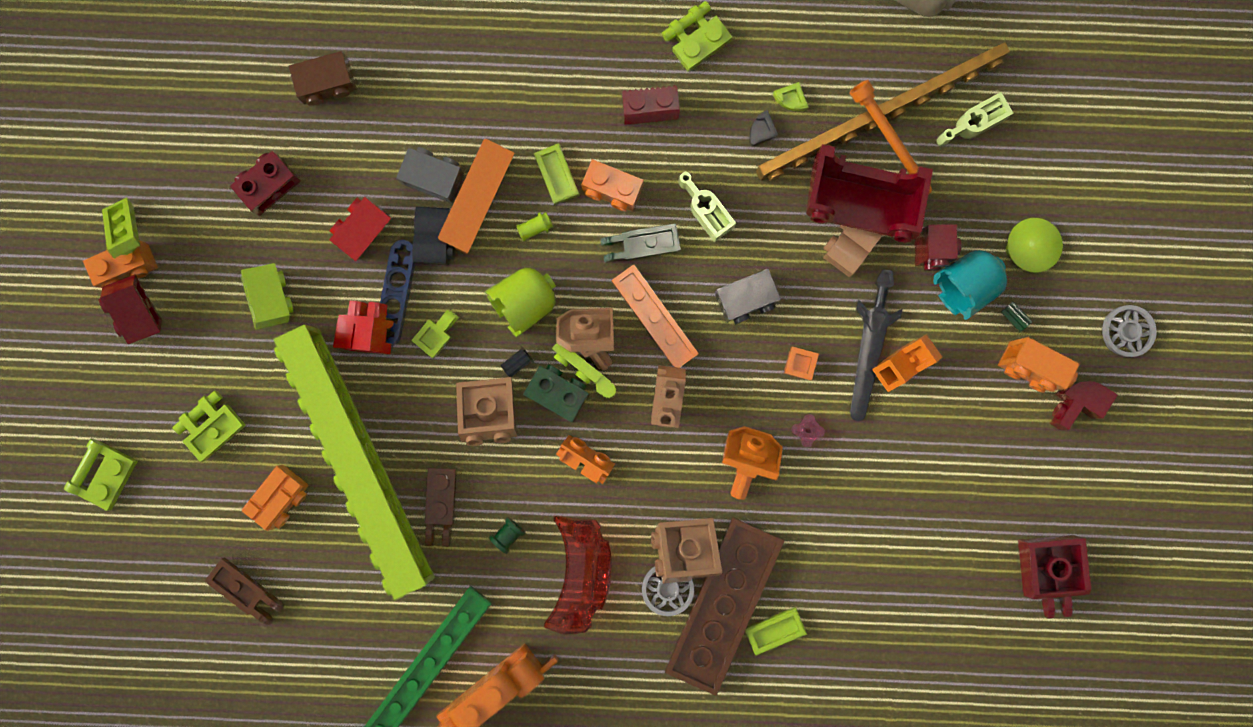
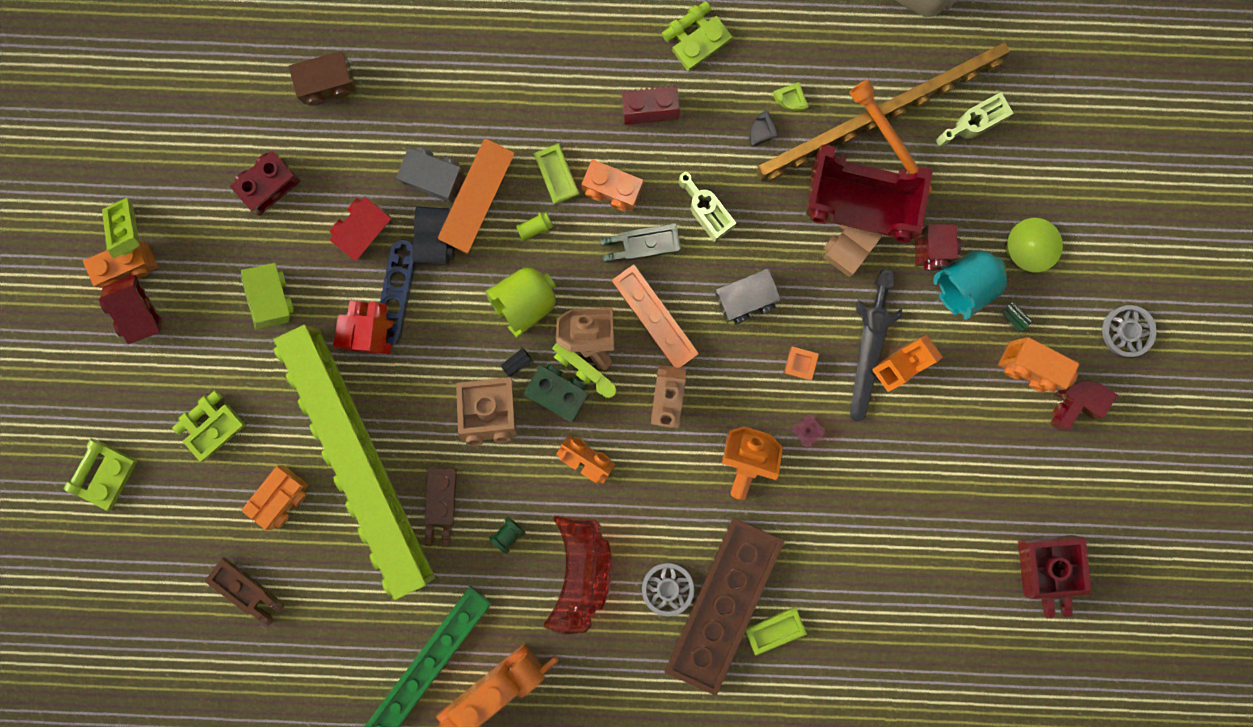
lime plate [411,310,459,358] -> none
medium nougat plate [651,518,722,584] -> none

